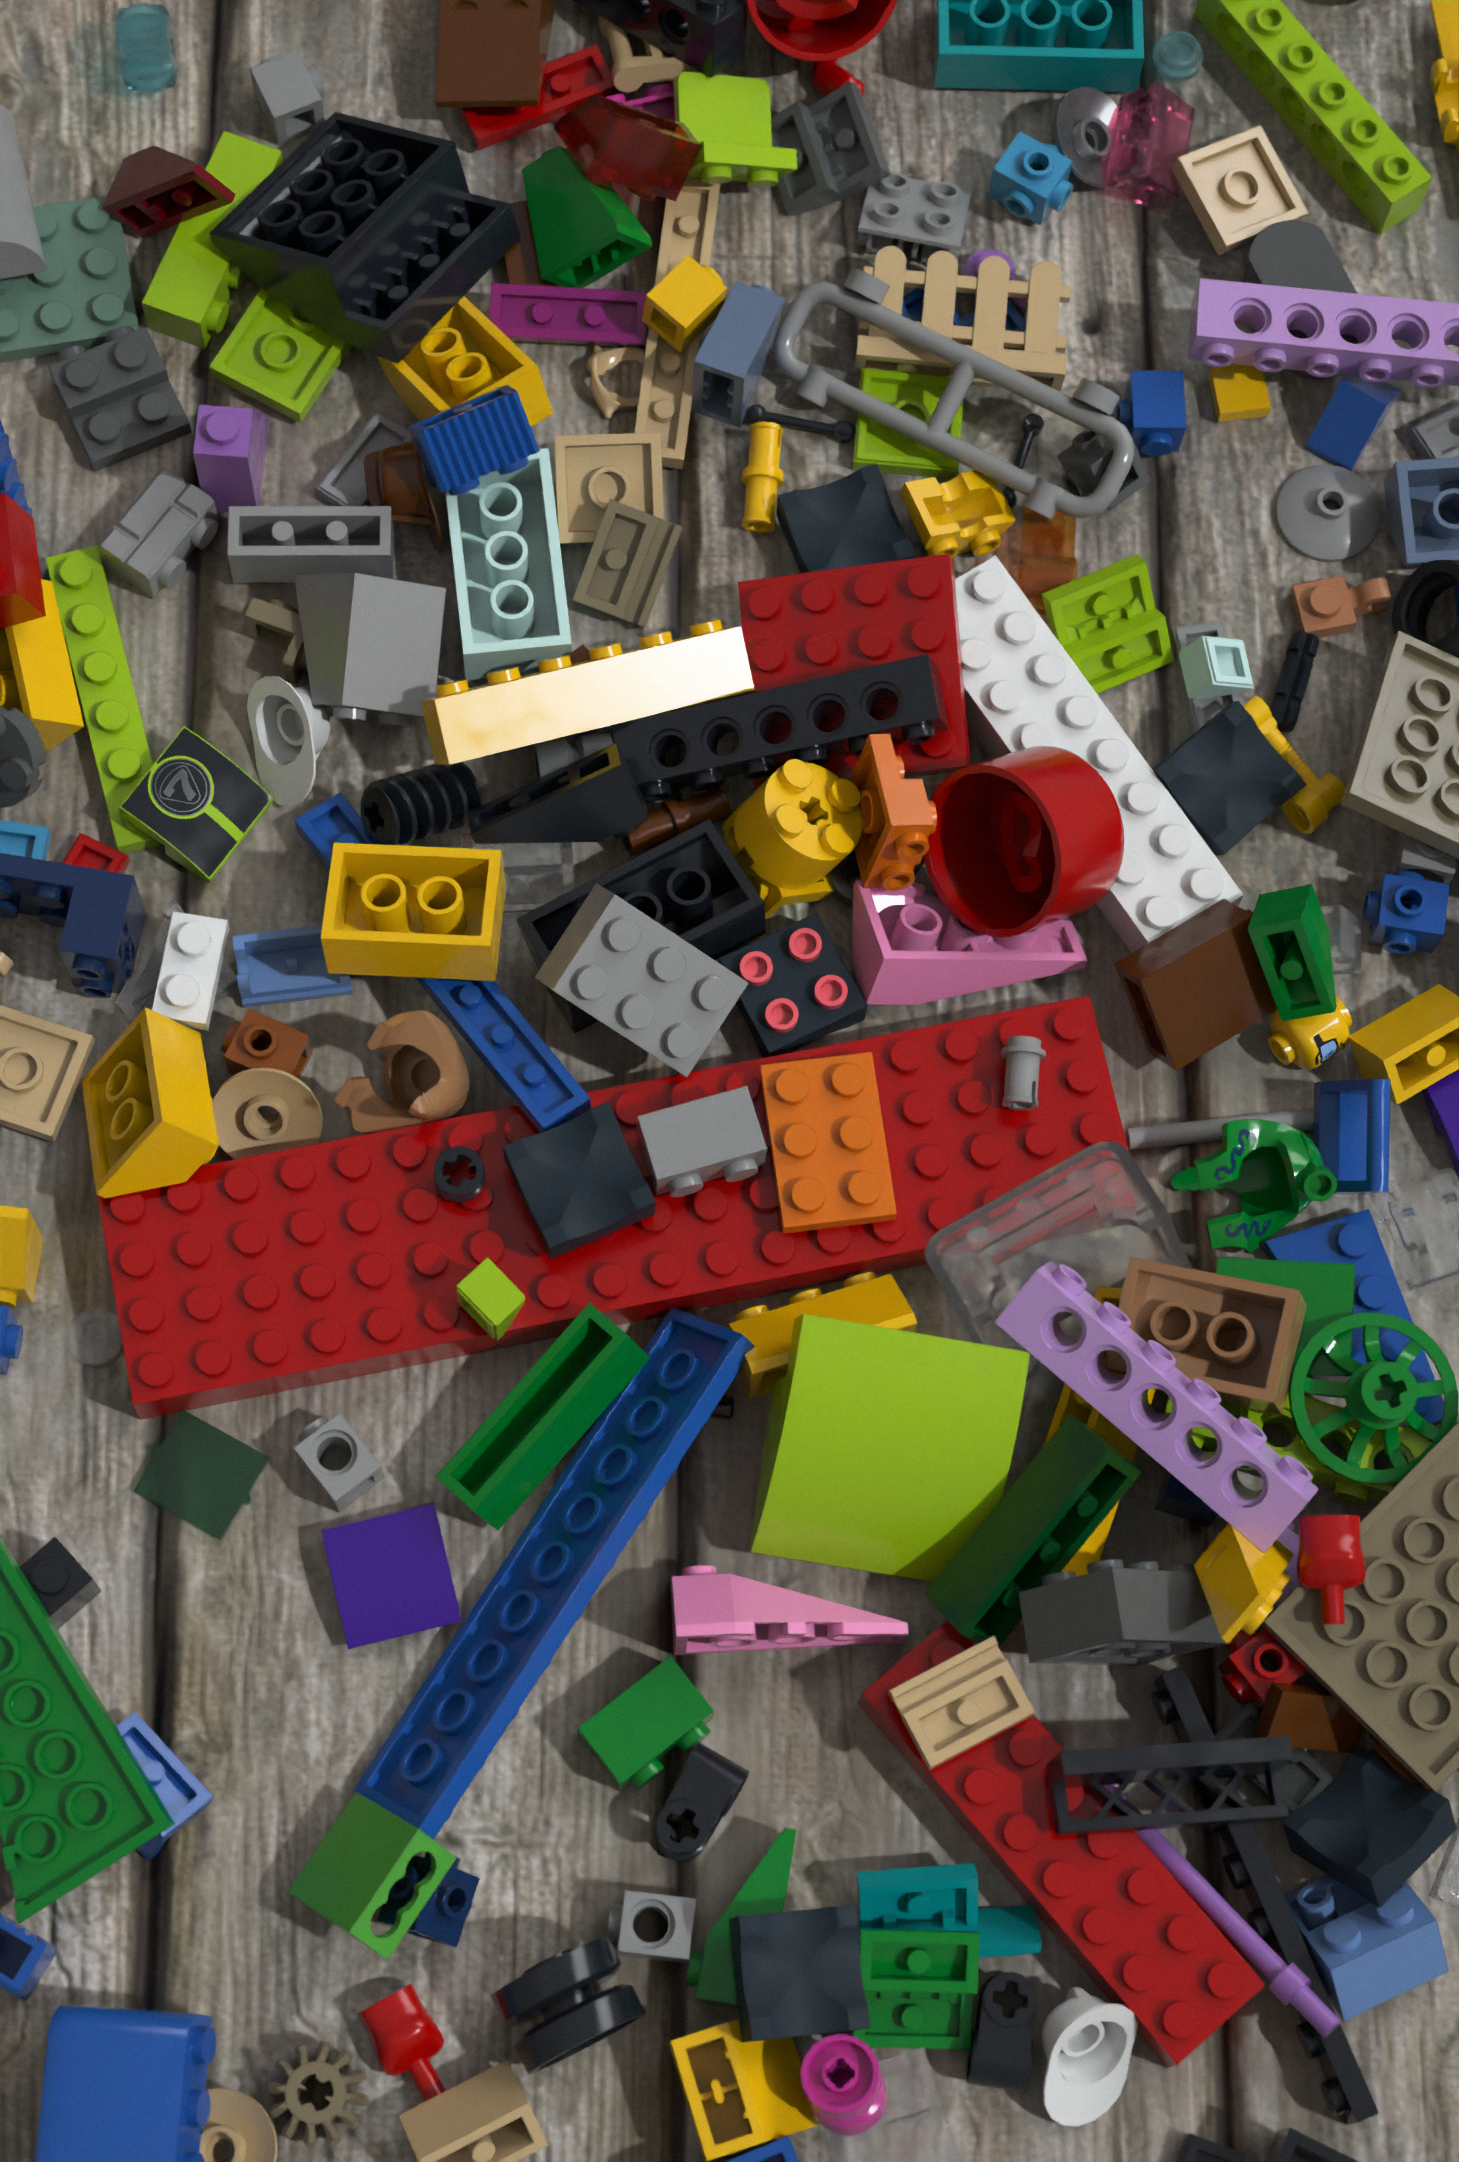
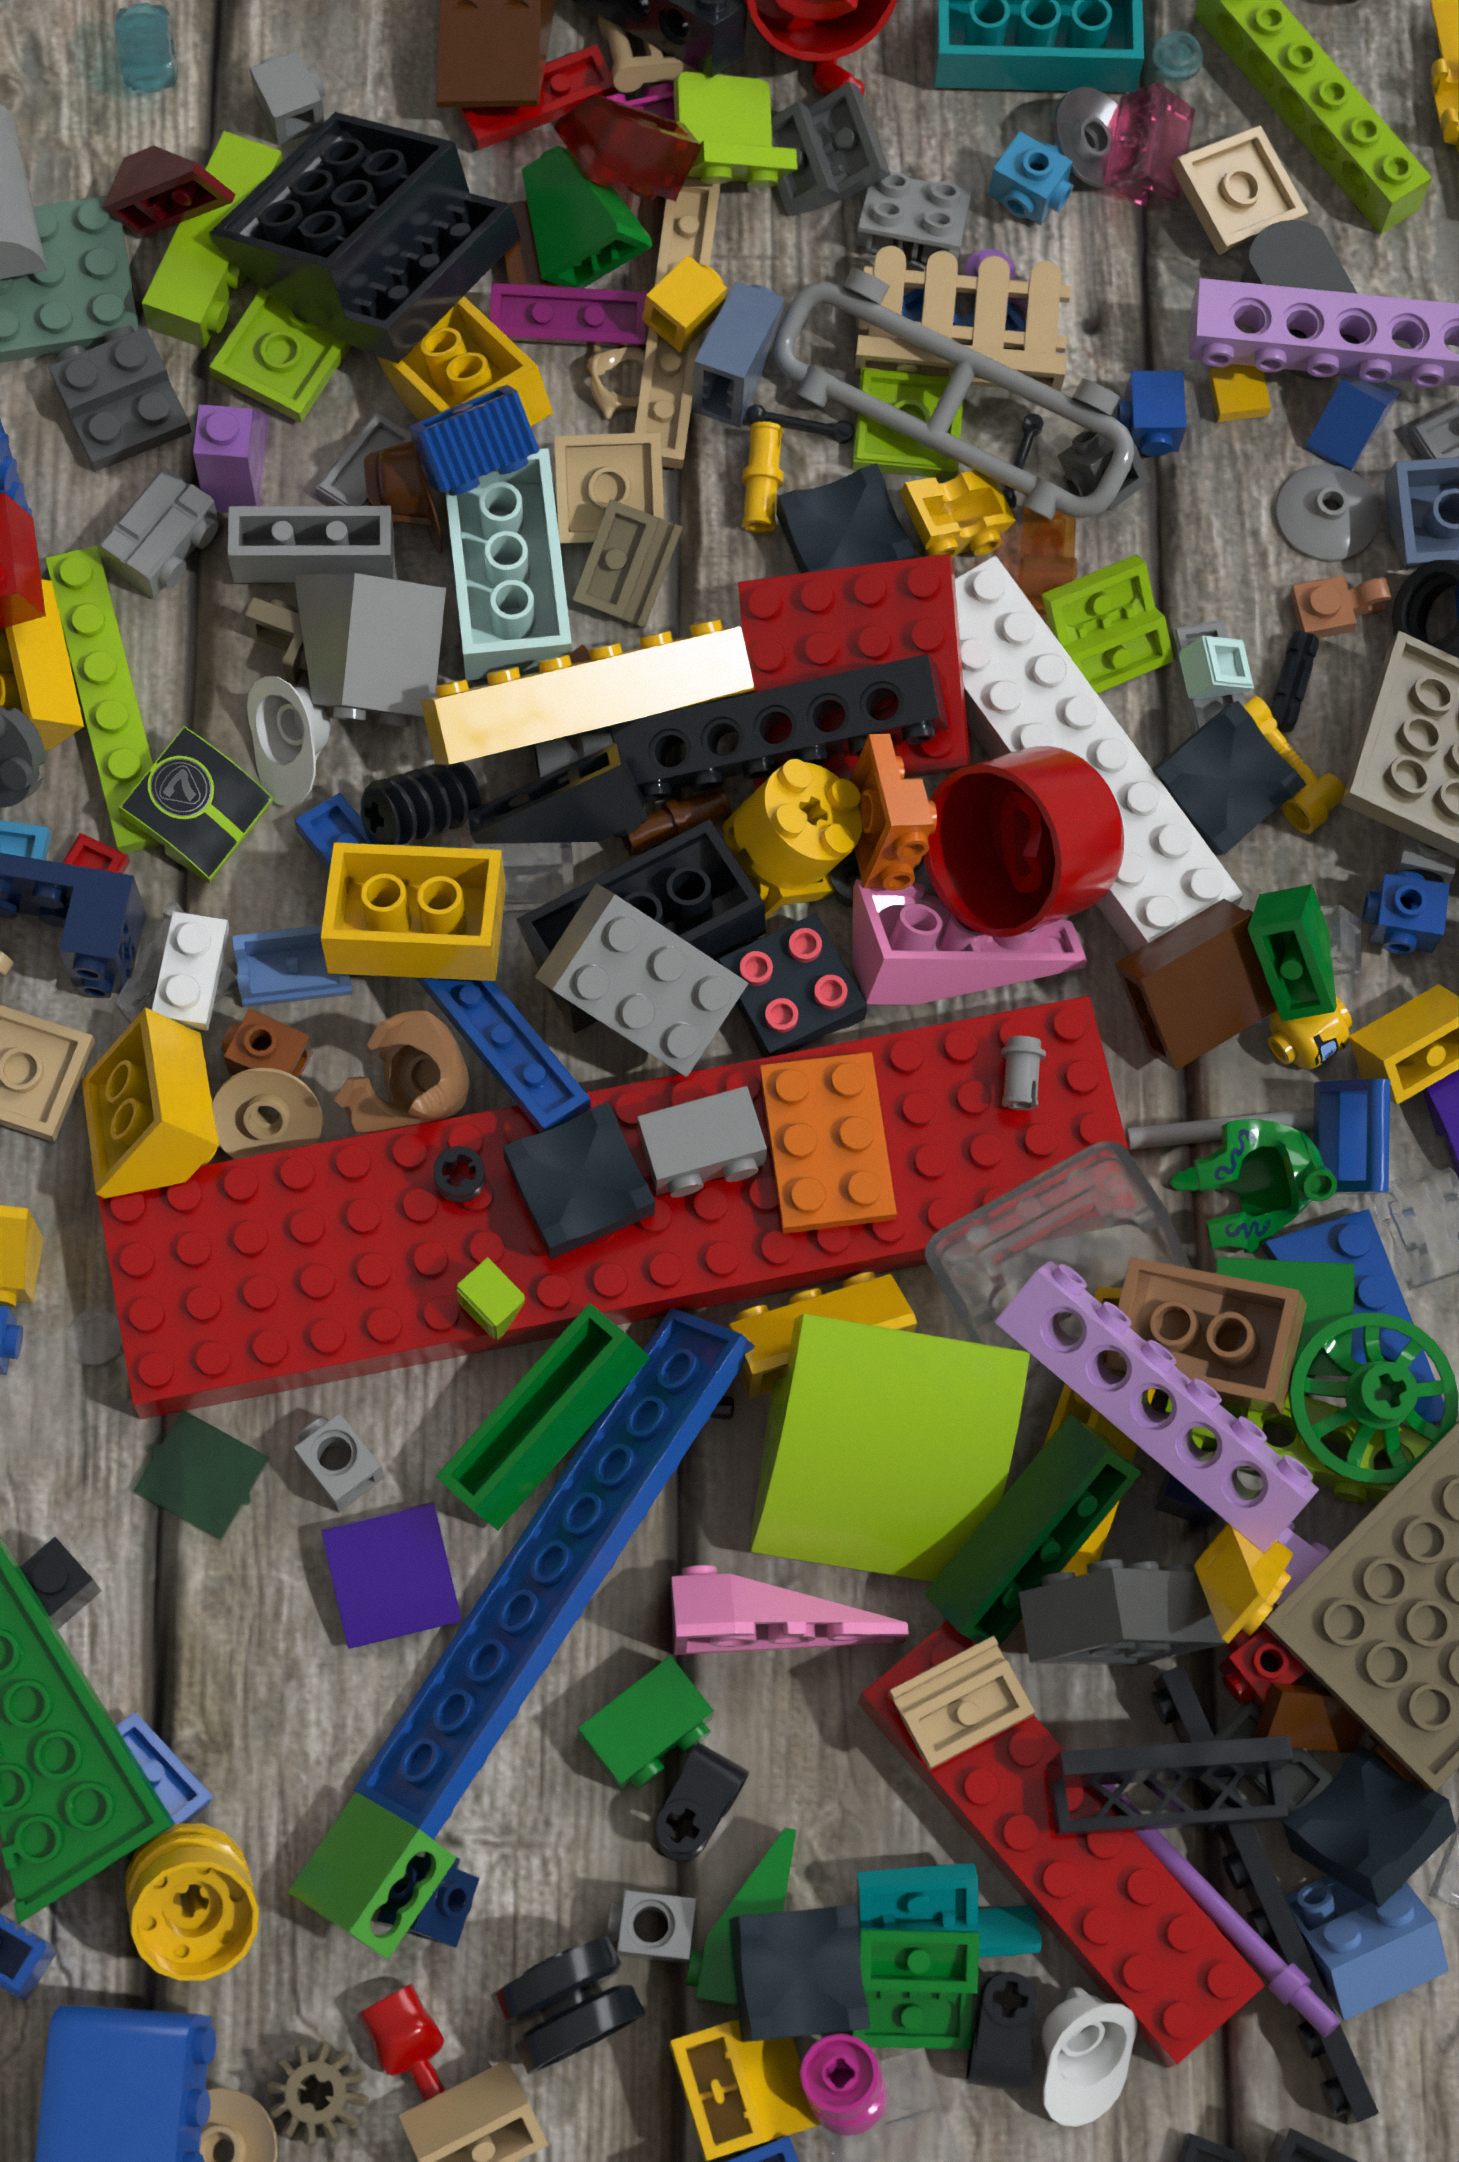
red piece [1297,1515,1365,1625] -> none
none -> yellow wheel [125,1823,259,1981]

